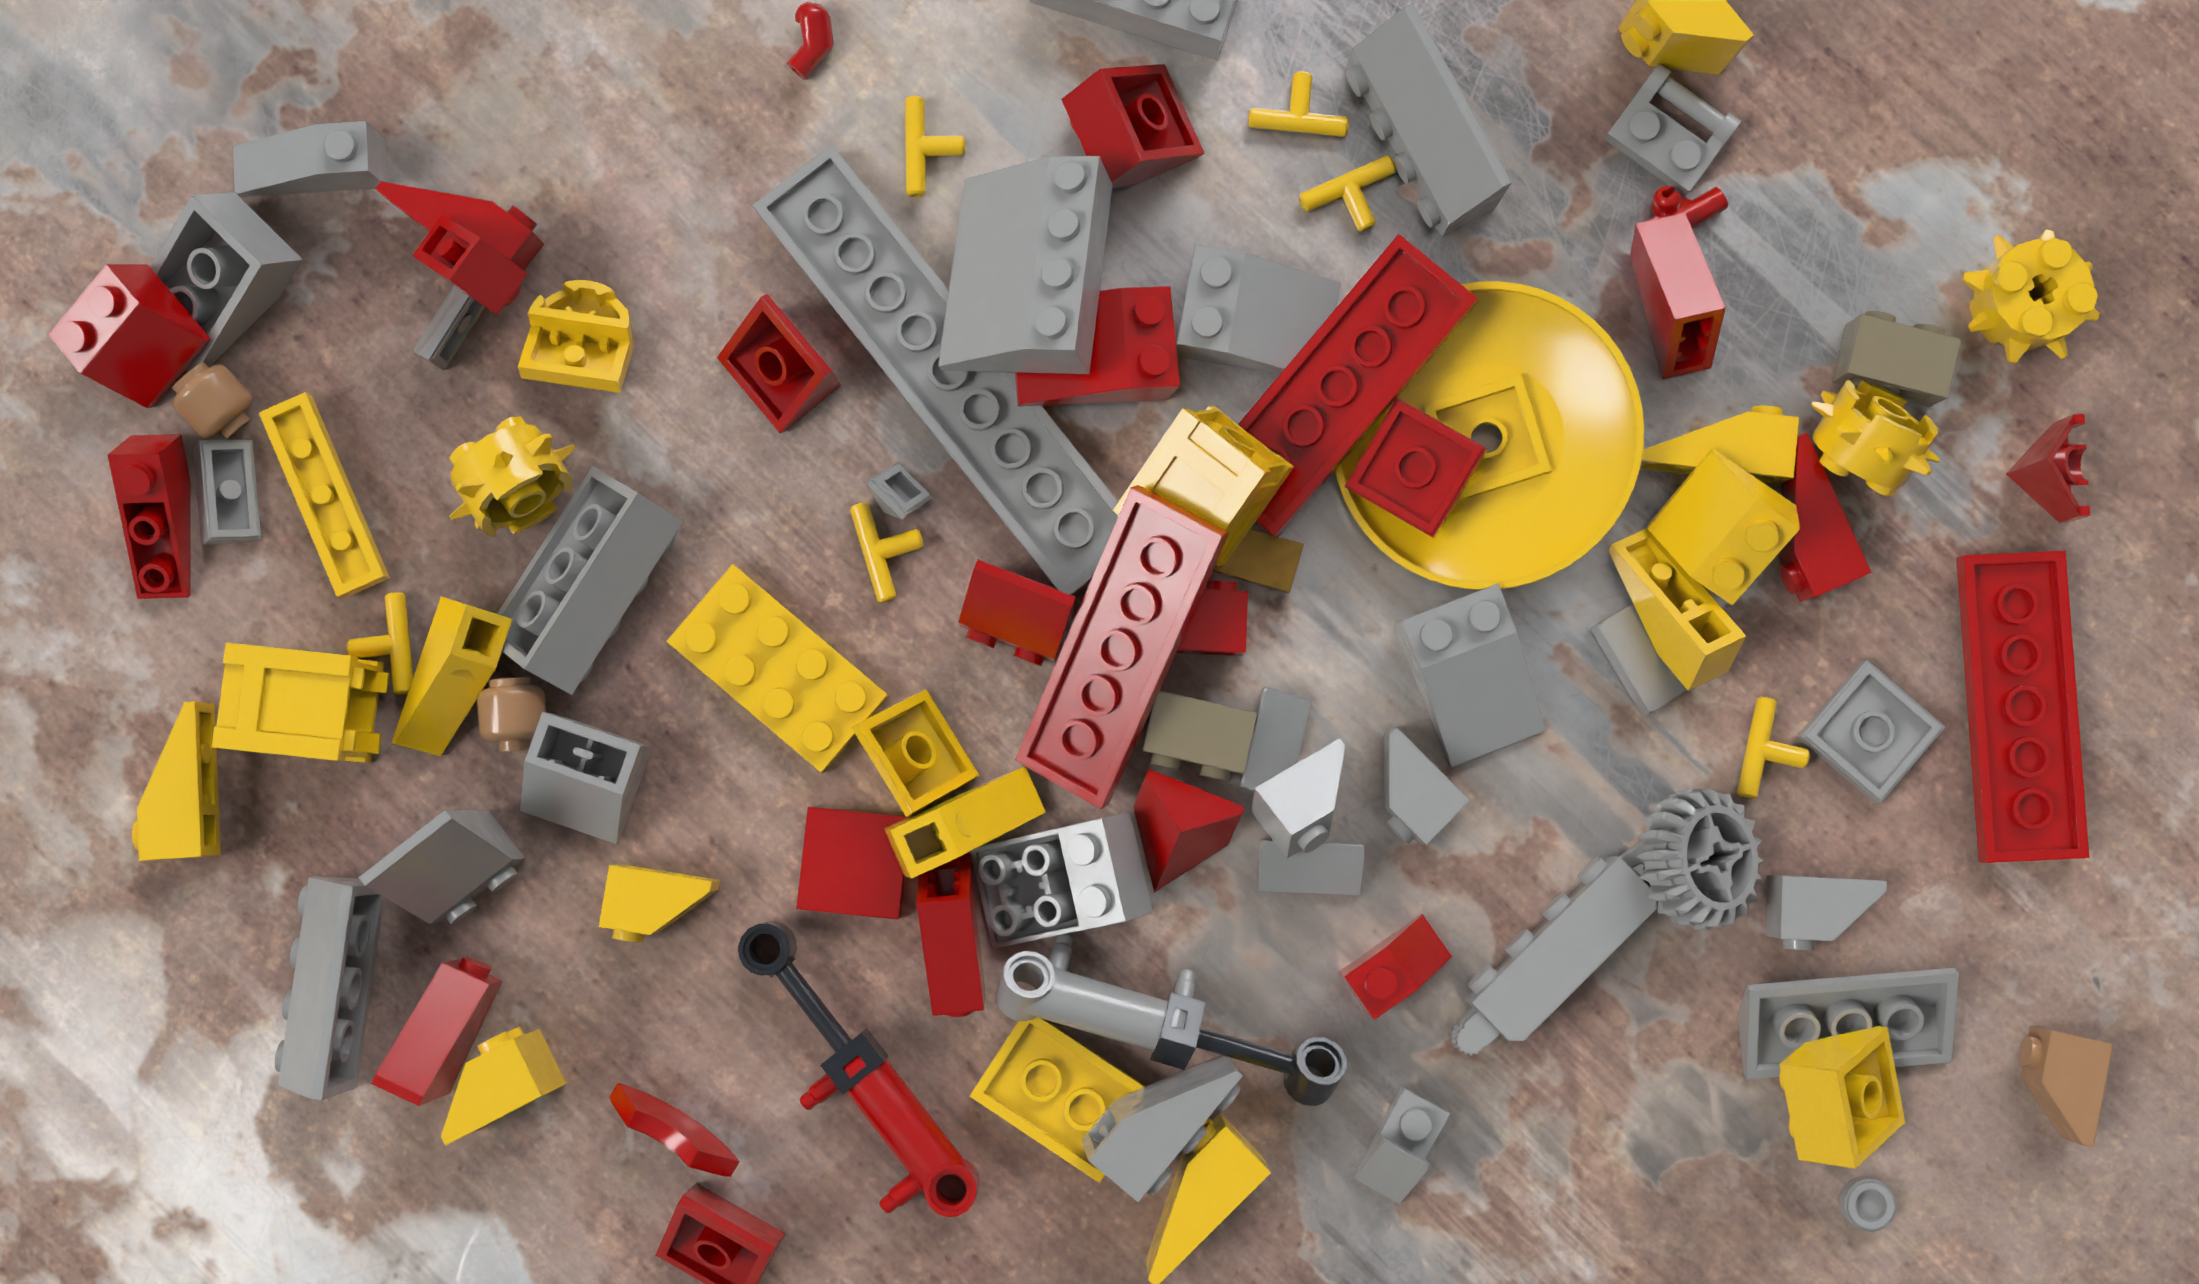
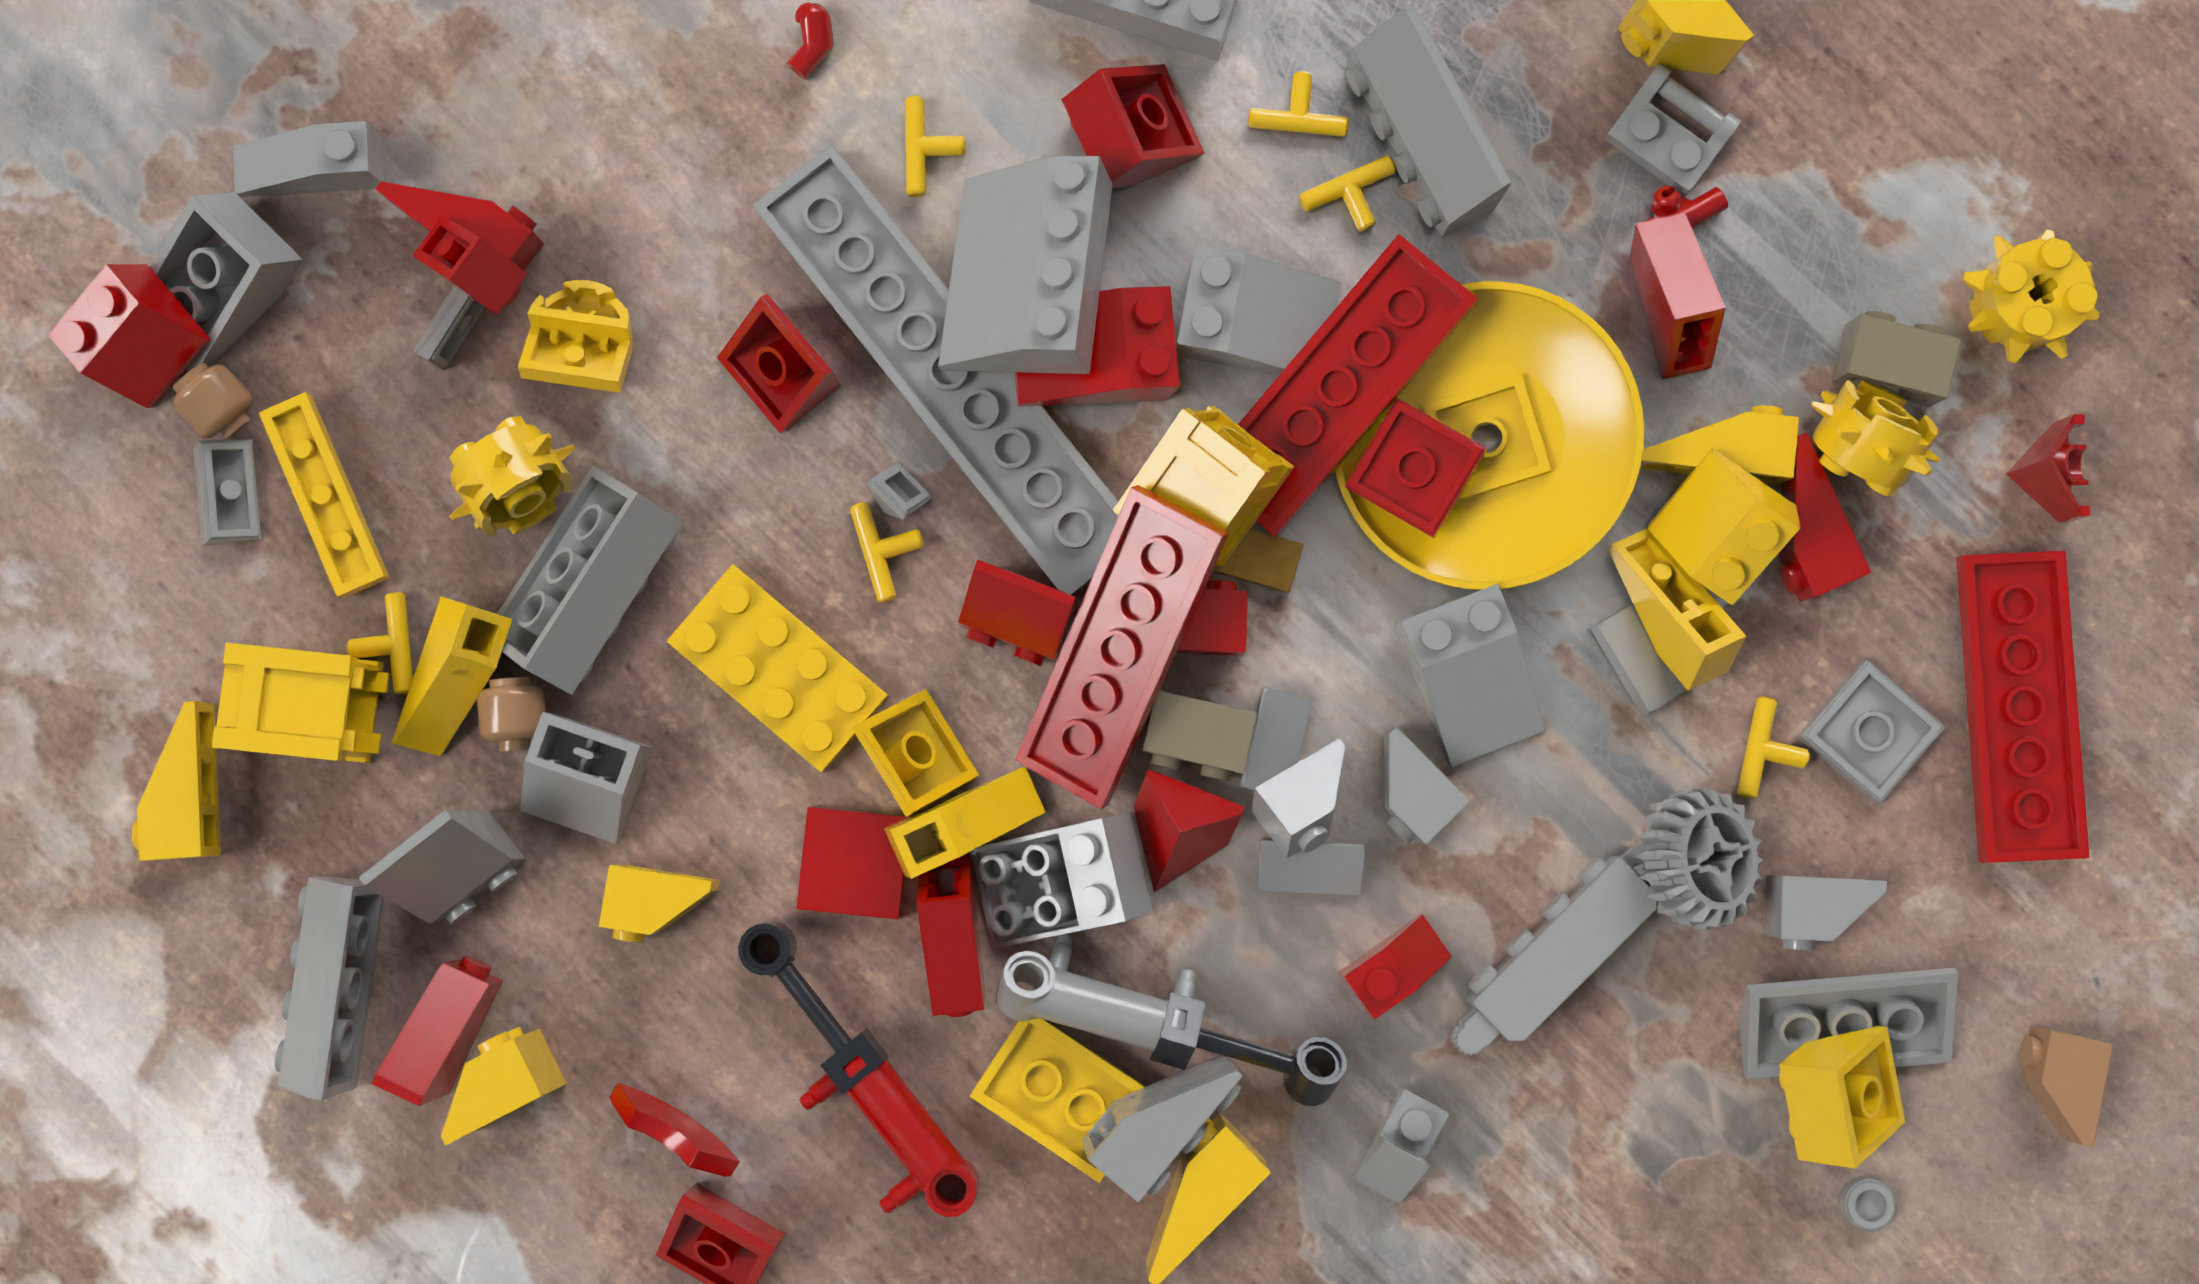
red slope [107,434,191,599] -> none

